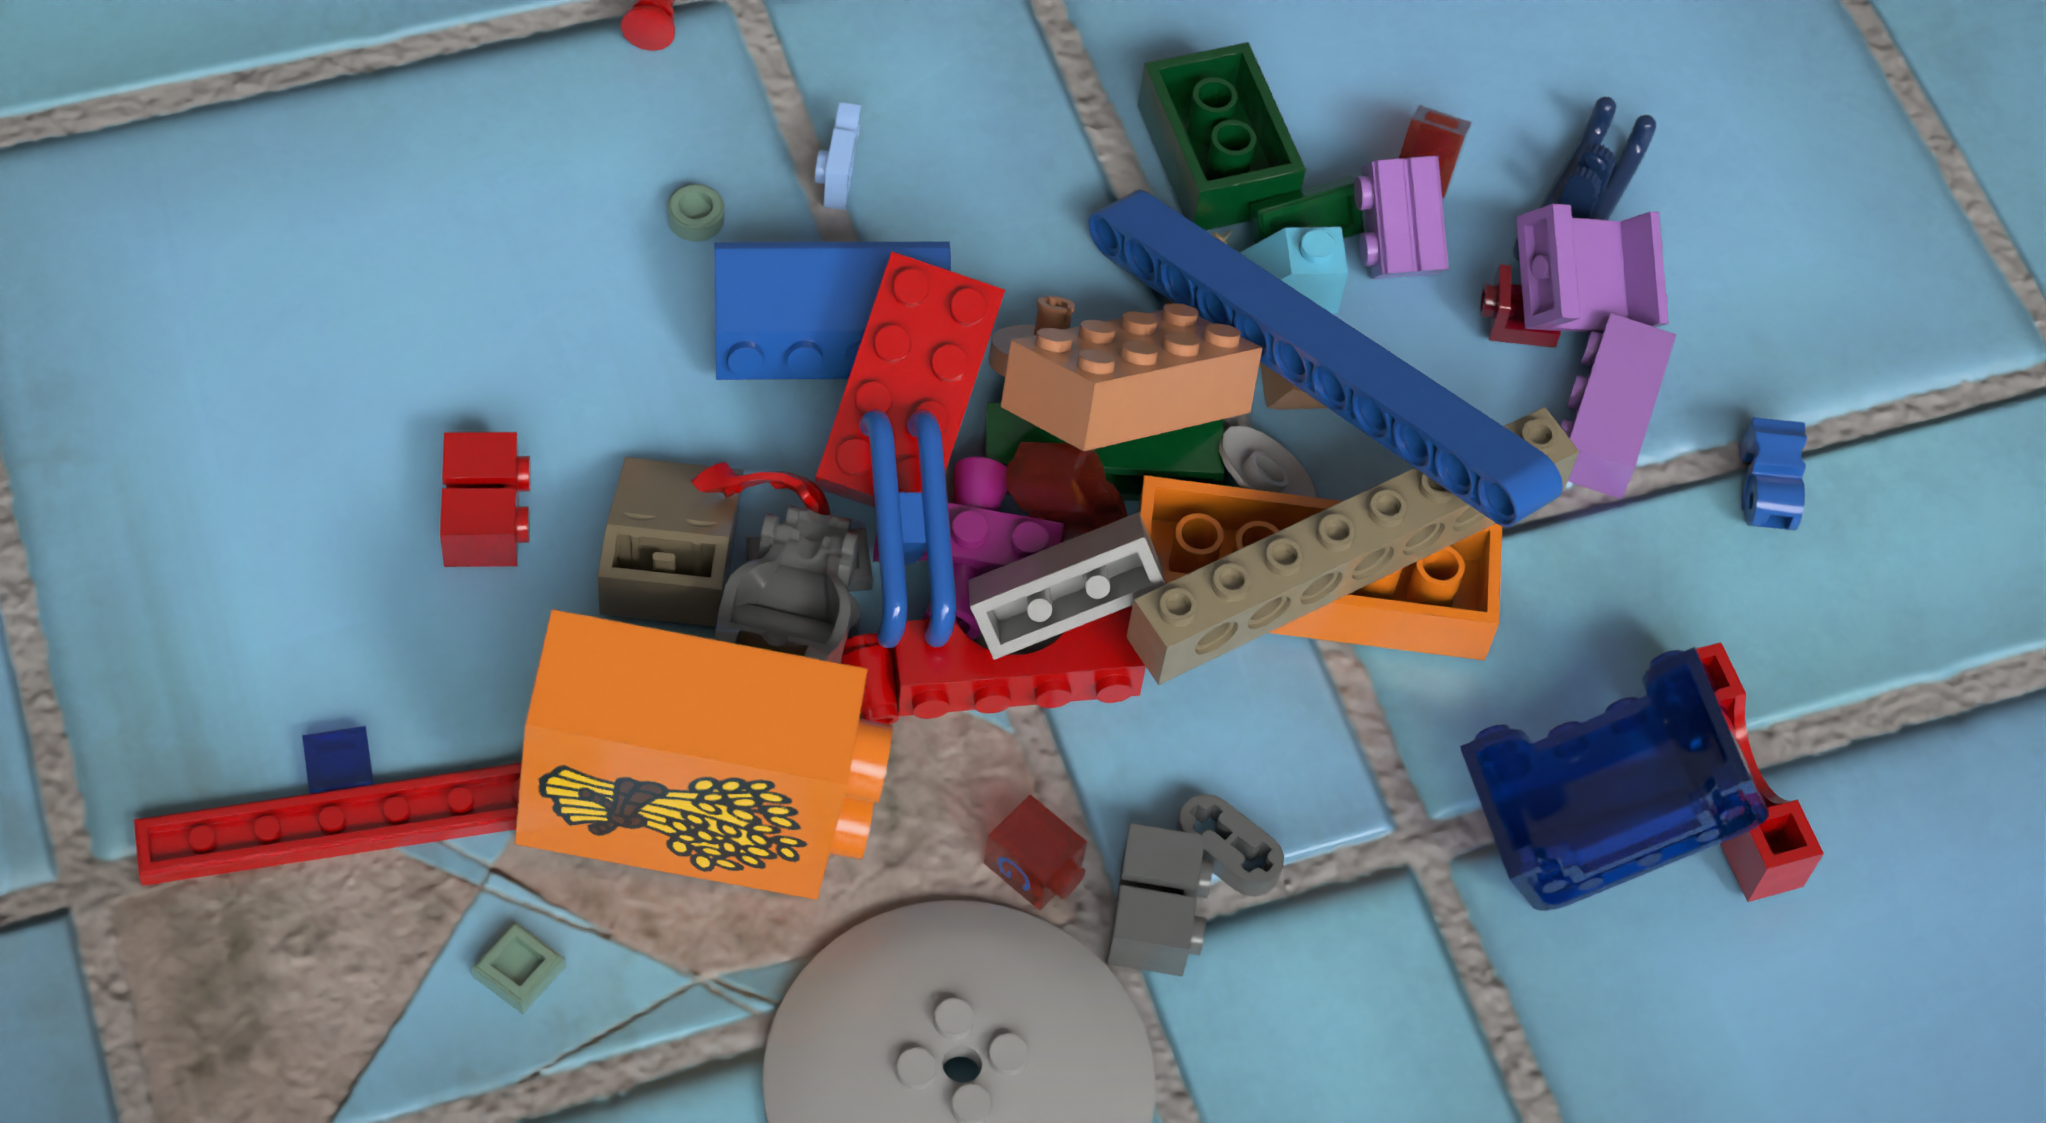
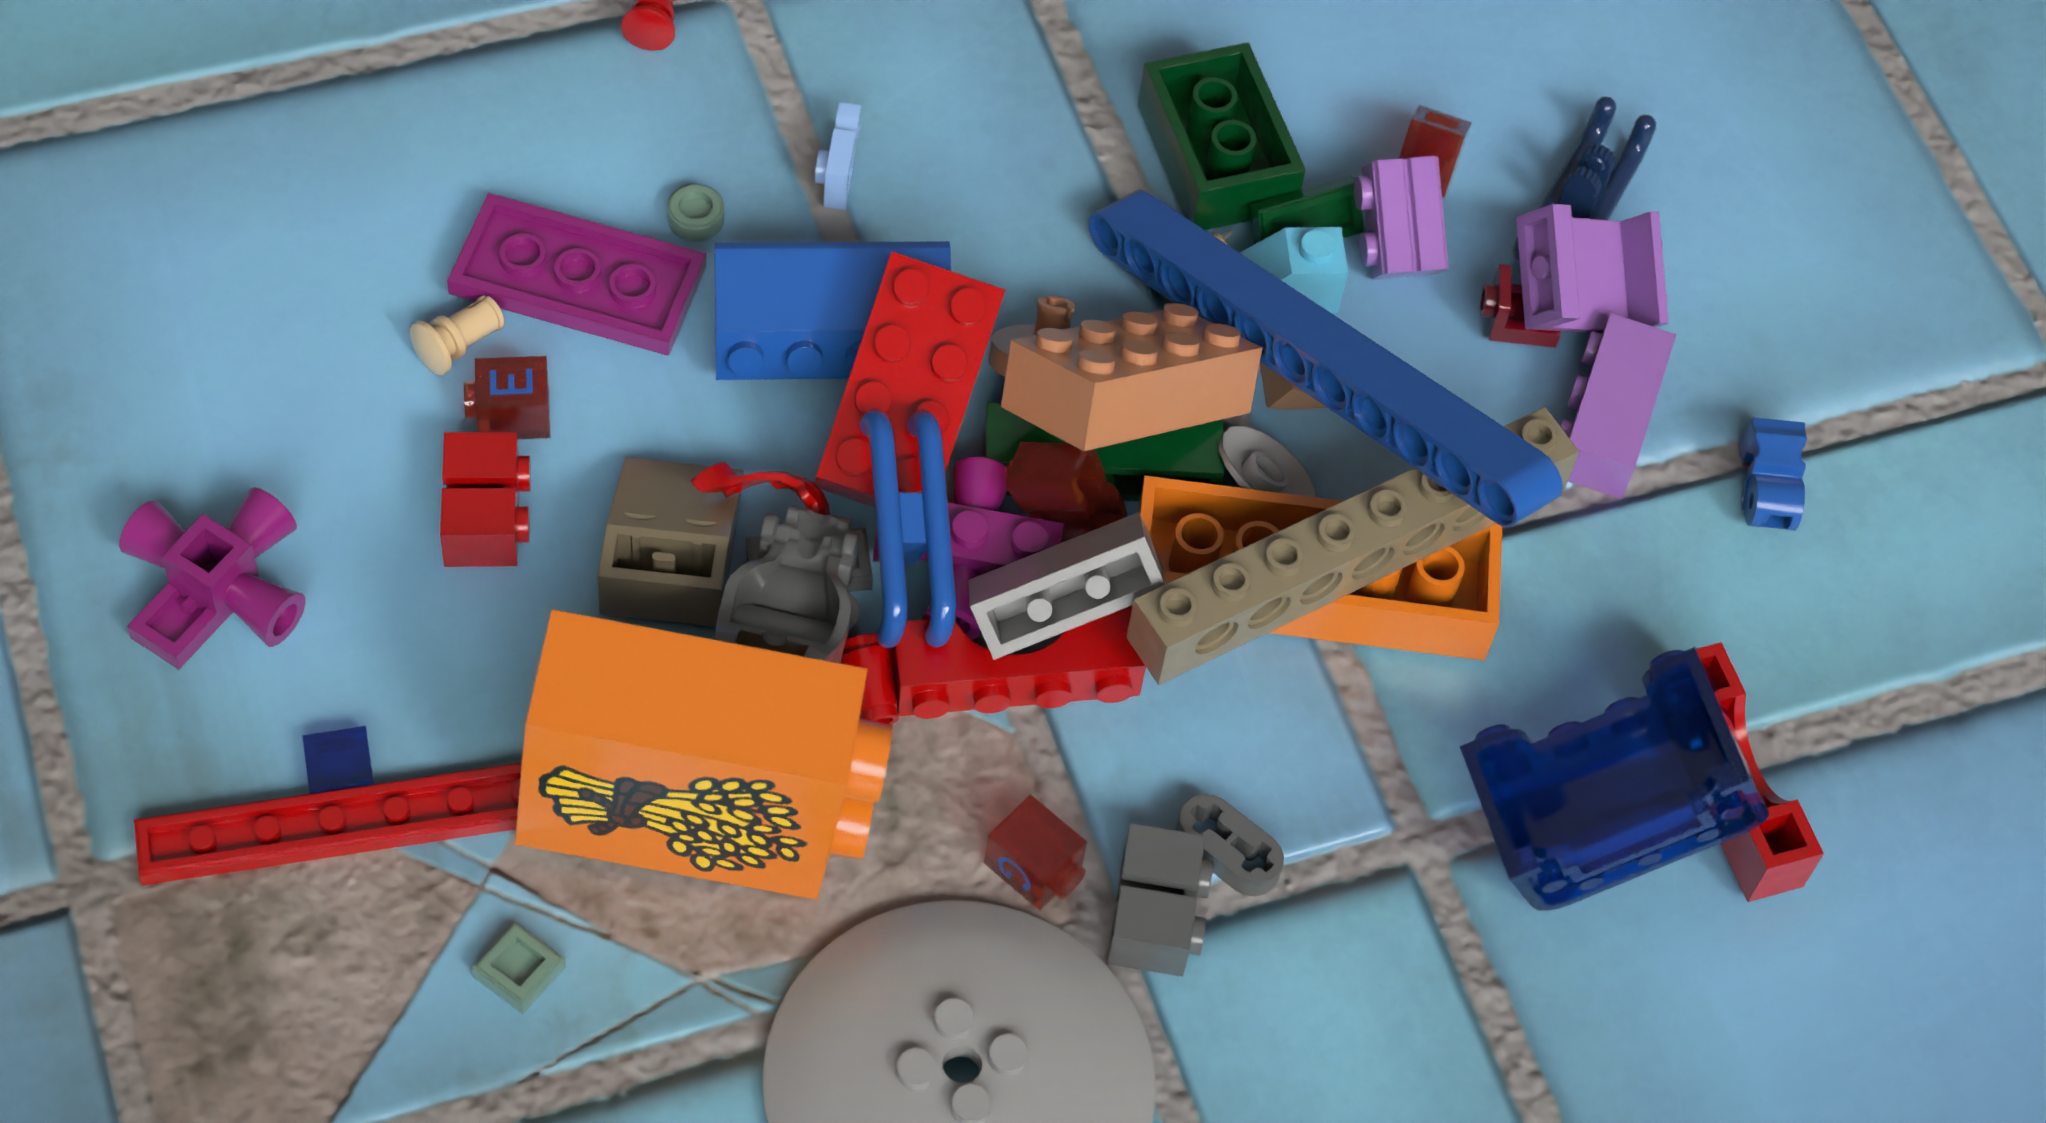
none -> magenta brick [119,487,306,670]
none -> tan pin [410,295,505,375]
none -> magenta plate [447,193,706,356]
none -> clear red brick [464,356,551,439]

